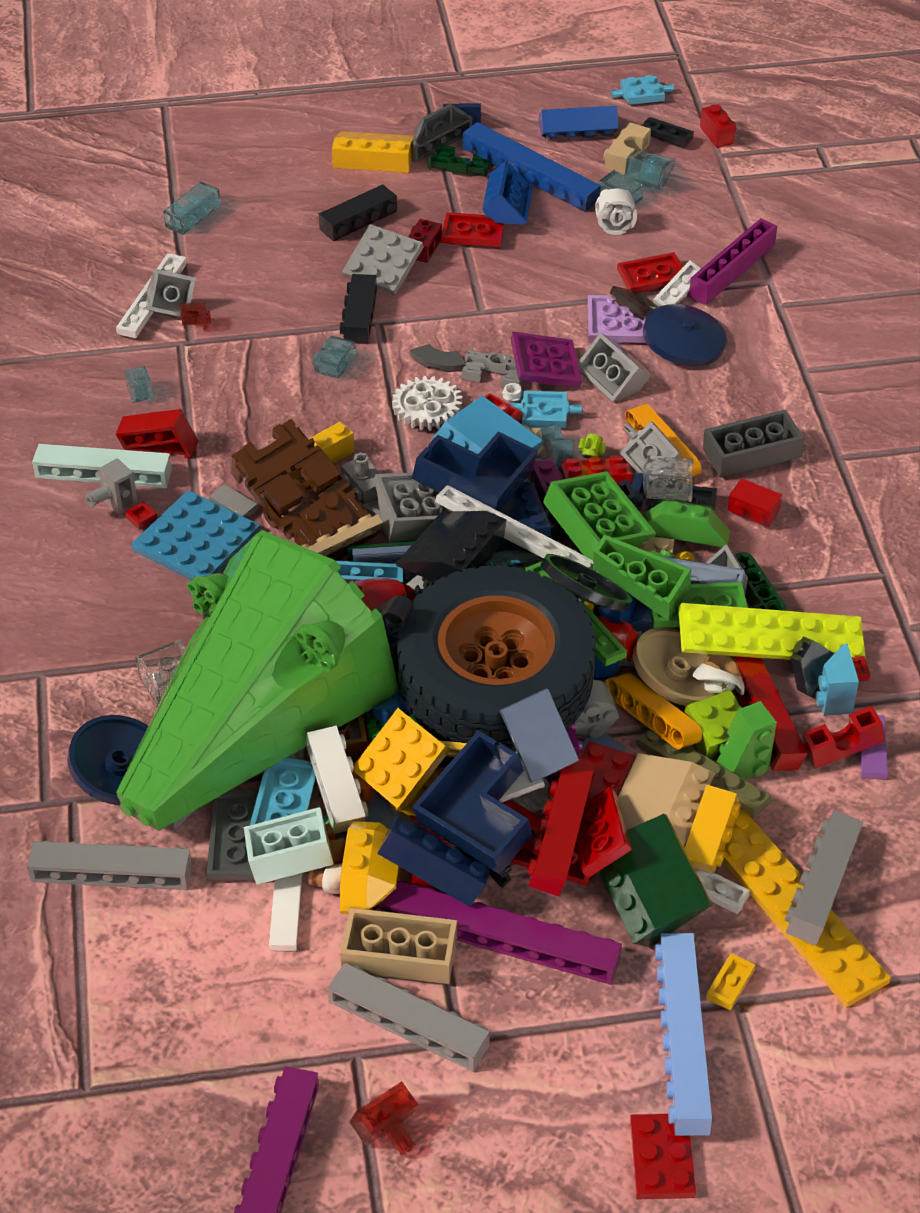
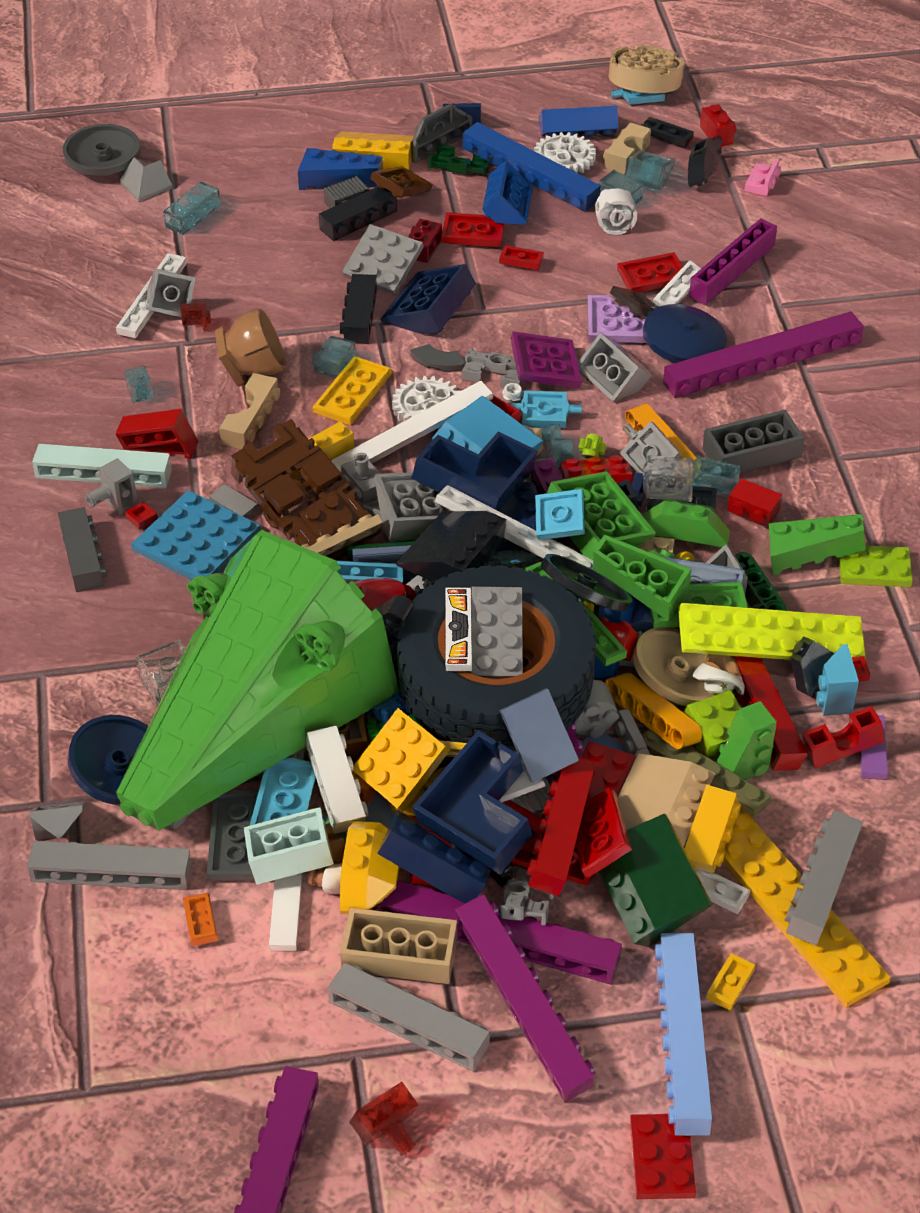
none -> light grey slope [30,801,86,840]
none -> dark grey brick [58,507,106,592]
none -> dark grey dish [63,124,141,176]
none -> light grey slope [119,157,173,202]
none -> orange plate [183,893,218,946]
none -> medium nougat plate [215,308,286,386]
none -> tan arch [219,373,280,449]
none -> blue wedge [298,148,383,190]
none -> yellow tile [313,356,392,426]
none -> dark grey brick [324,176,369,208]
none -> white tile [331,381,493,474]
none -> reddish brown plate [370,166,433,198]
none -> dark blue slope [381,264,476,334]
none -> tile [446,588,472,671]
none -> magenta brick [455,894,596,1103]
none -> light grey plate [471,587,523,679]
none -> red plate [499,245,544,271]
none -> light grey piece [500,866,554,925]
none -> white gear [534,132,596,173]
none -> medium azure plate [535,489,585,540]
none -> tan brick [608,45,685,93]
none -> light grey hinge [615,709,650,757]
none -> magenta brick [663,311,864,398]
none -> clear light blue brick [687,455,740,495]
none -> black slope [688,135,723,188]
none -> bright pink bracket [745,158,781,196]
none -> bright green wedge [769,514,866,576]
none -> lime plate [839,545,912,587]

